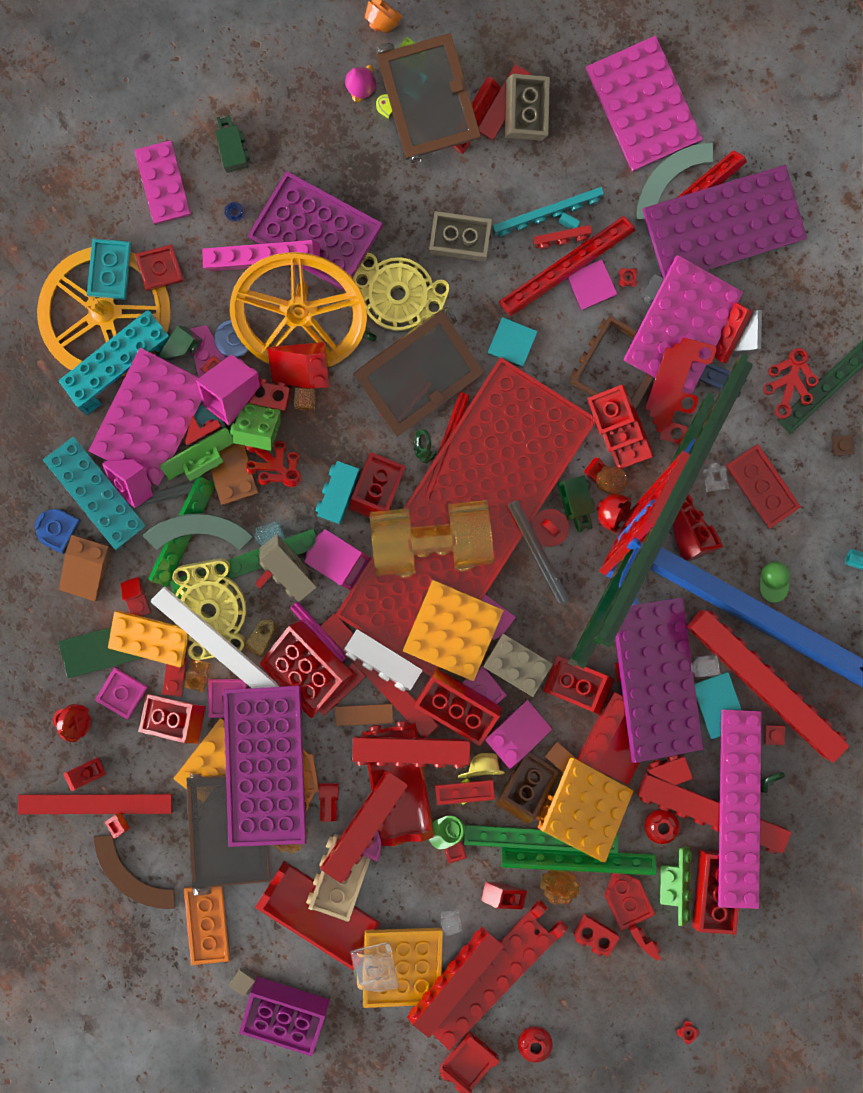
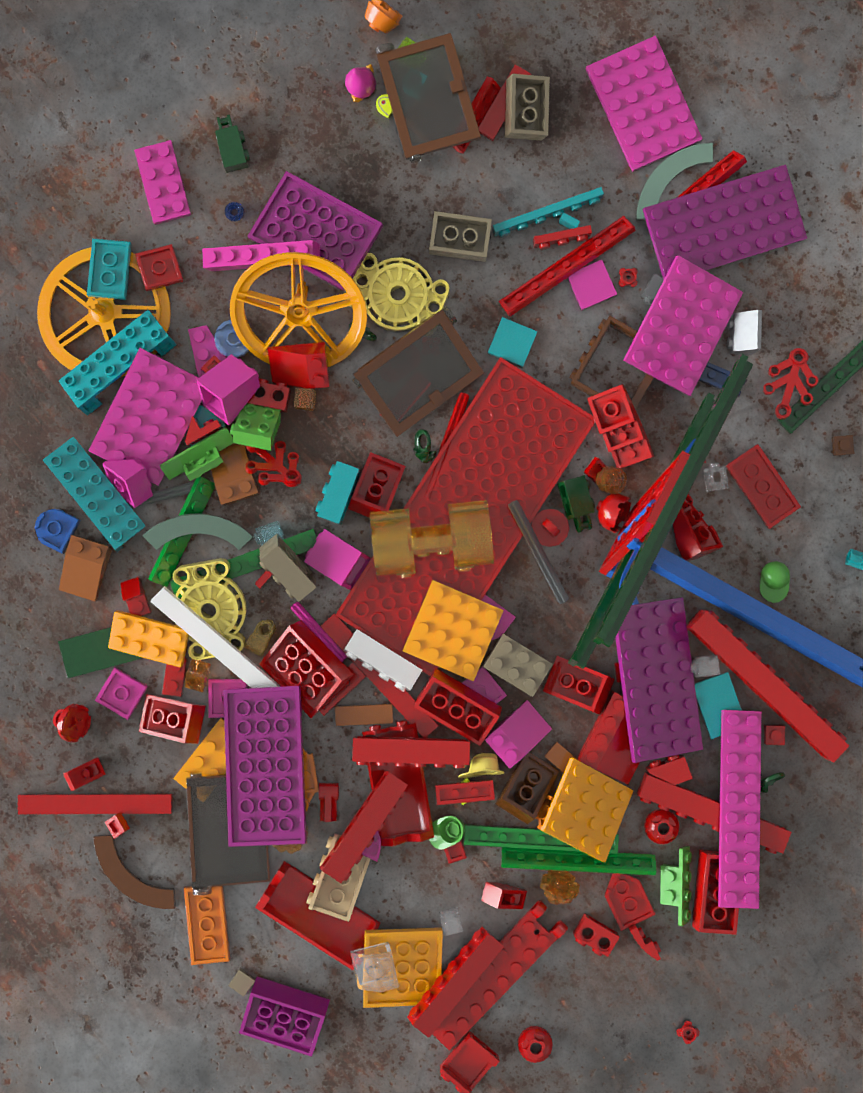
dark green slope [158,325,203,361] -> none
red piece [645,338,716,444] -> none
red plate [714,302,753,363] -> none

